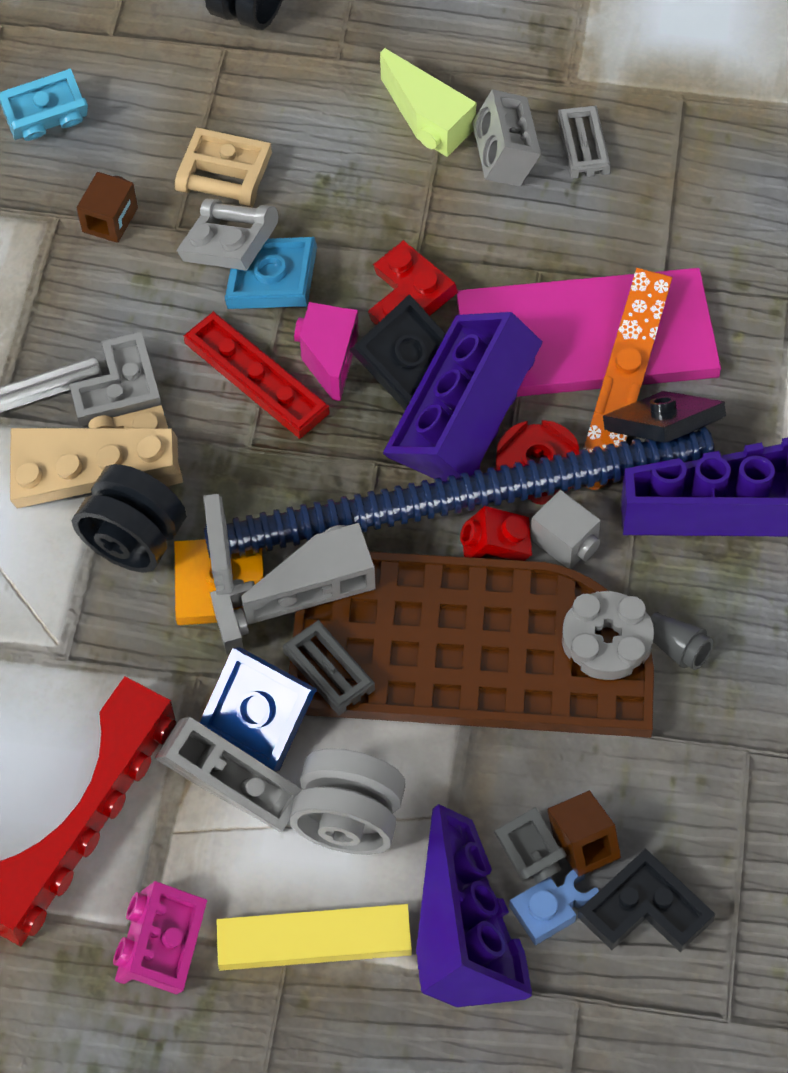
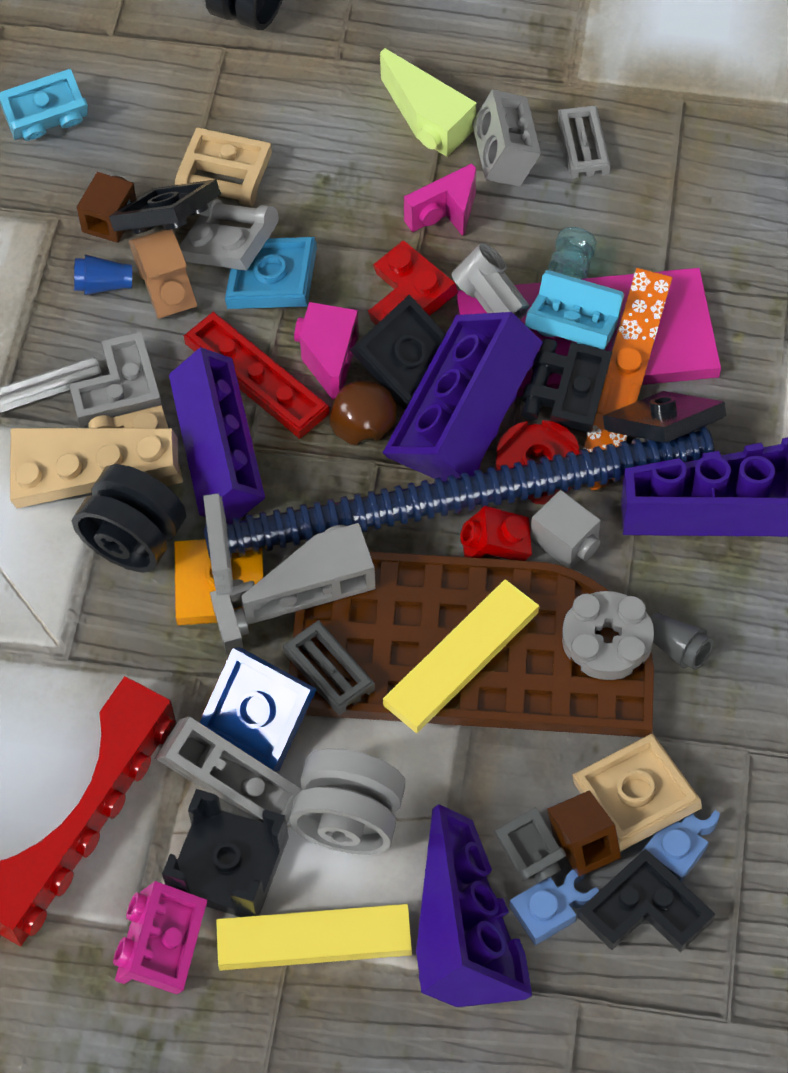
none -> blue cone [74,254,132,295]
none -> black plate [109,179,221,234]
none -> medium nougat brick [128,230,197,319]
none -> black panel [162,789,289,917]
none -> dark purple brick [169,347,265,523]
none -> reddish brown hair [329,381,397,445]
none -> light yellow tile [383,579,539,733]
none -> dark pink slope [404,163,476,236]
none -> light grey piece [452,243,530,320]
none -> black plate [521,339,612,433]
none -> medium azure bracket [525,270,624,350]
none -> clear light blue wheel [548,227,597,279]
none -> tan plate [572,733,702,852]
none -> medium blue plate [643,810,720,882]

